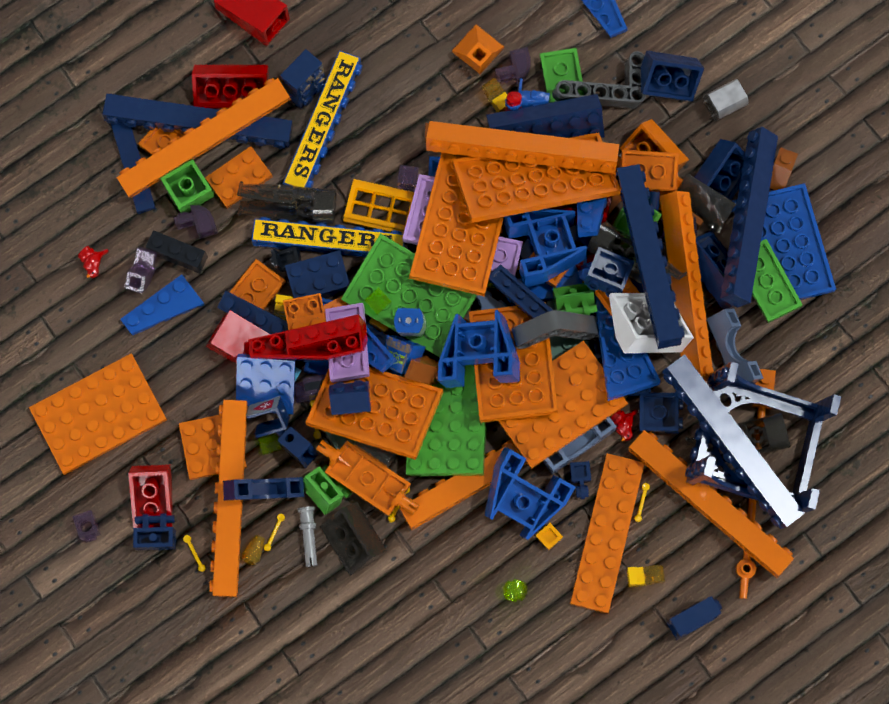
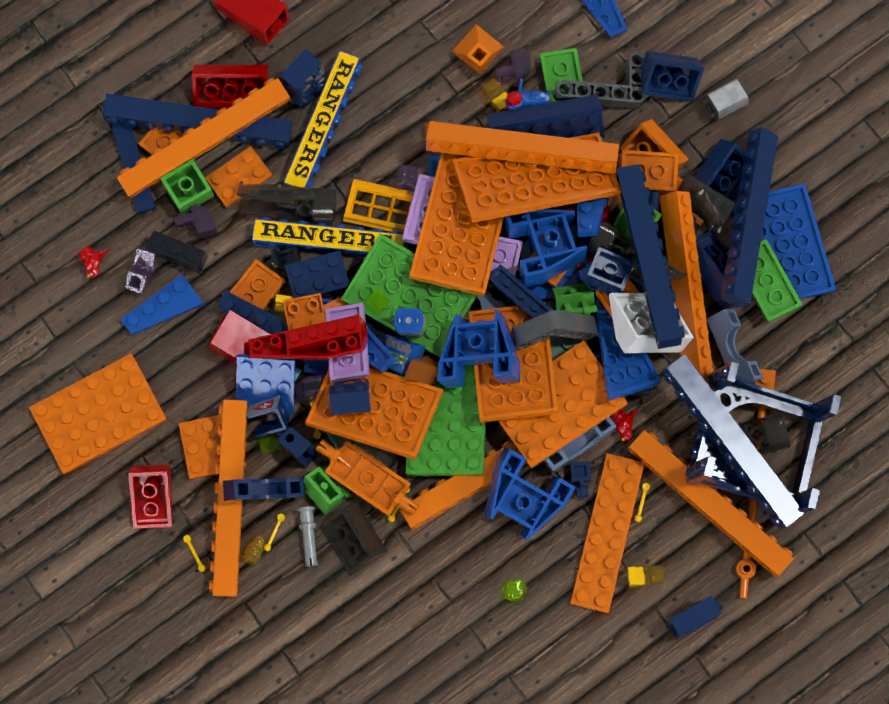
clear purple brick [72,510,101,542] -> none
dark blue brick [133,513,176,550] -> none
light orange plate [369,318,390,335] -> none
light orange plate [535,523,563,551] -> none
dark blue plate [640,393,683,434] -> none
dark orange slope [769,147,798,191] -> none

